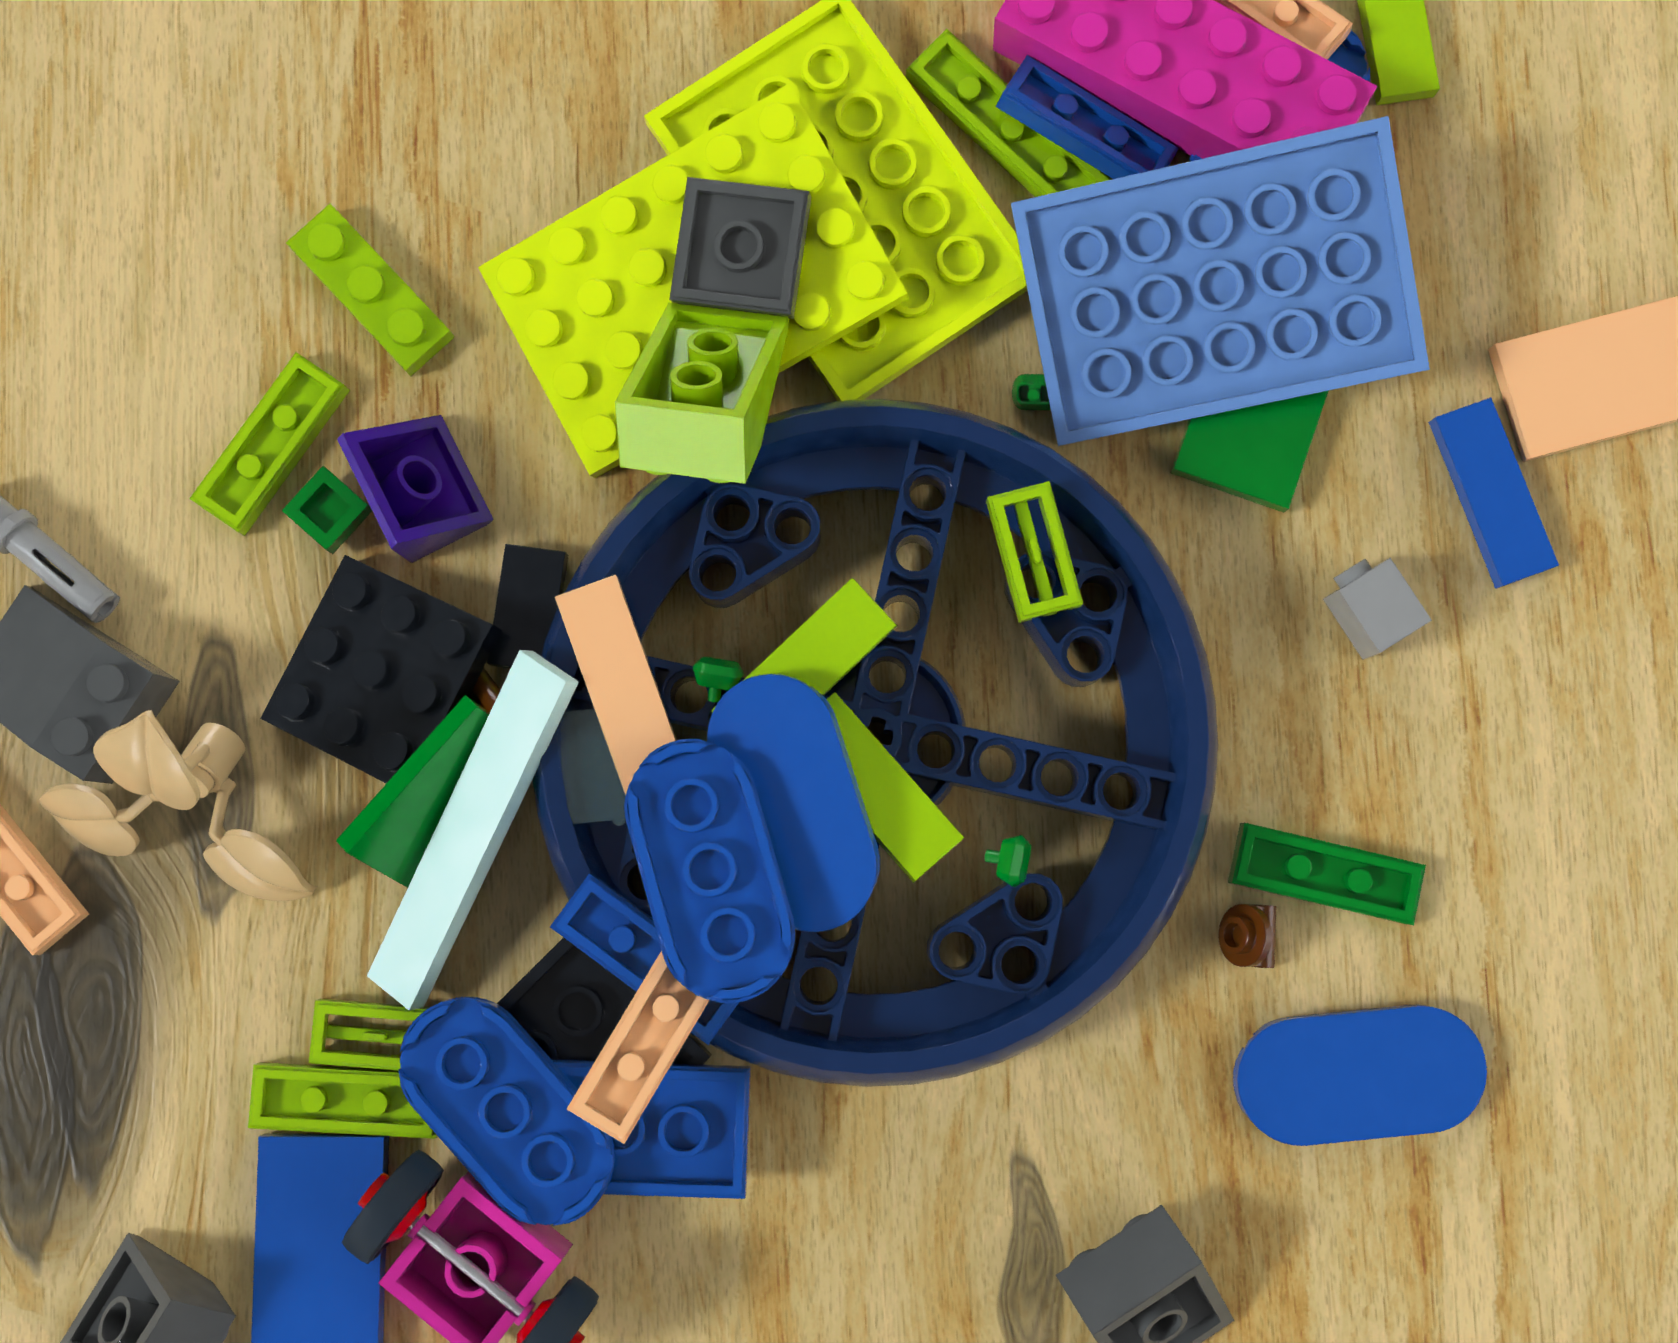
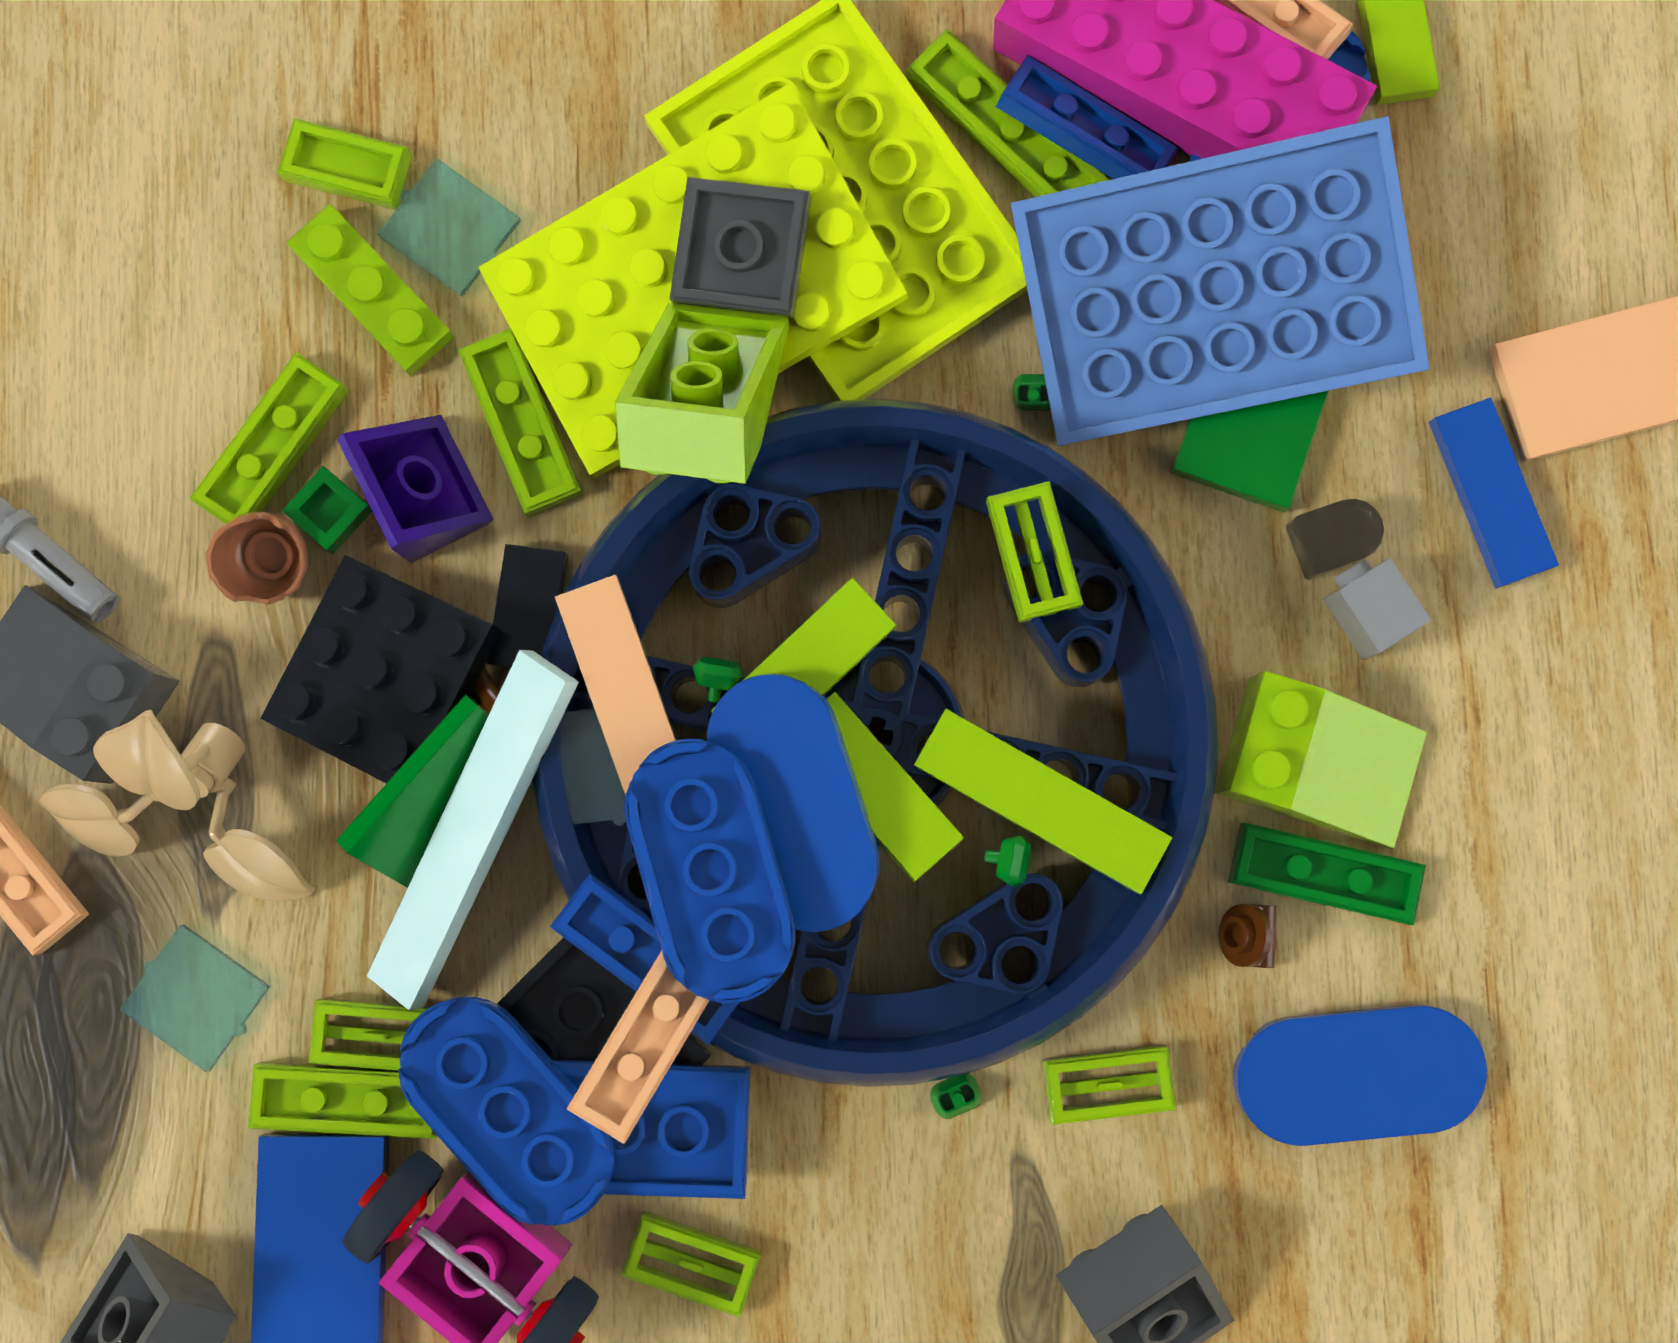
none -> clear light blue piece [119,925,271,1072]
none -> nougat hair [206,511,311,605]
none -> lime tile [277,118,413,210]
none -> clear light blue piece [377,158,521,297]
none -> lime tile [458,328,584,517]
none -> lime tile [621,1211,762,1317]
none -> lime tile [913,709,1173,894]
none -> green rock [930,1073,982,1119]
none -> lime tile [1042,1045,1176,1125]
none -> lime slope [1215,671,1427,849]
none -> clear smoke piece [1285,499,1384,580]

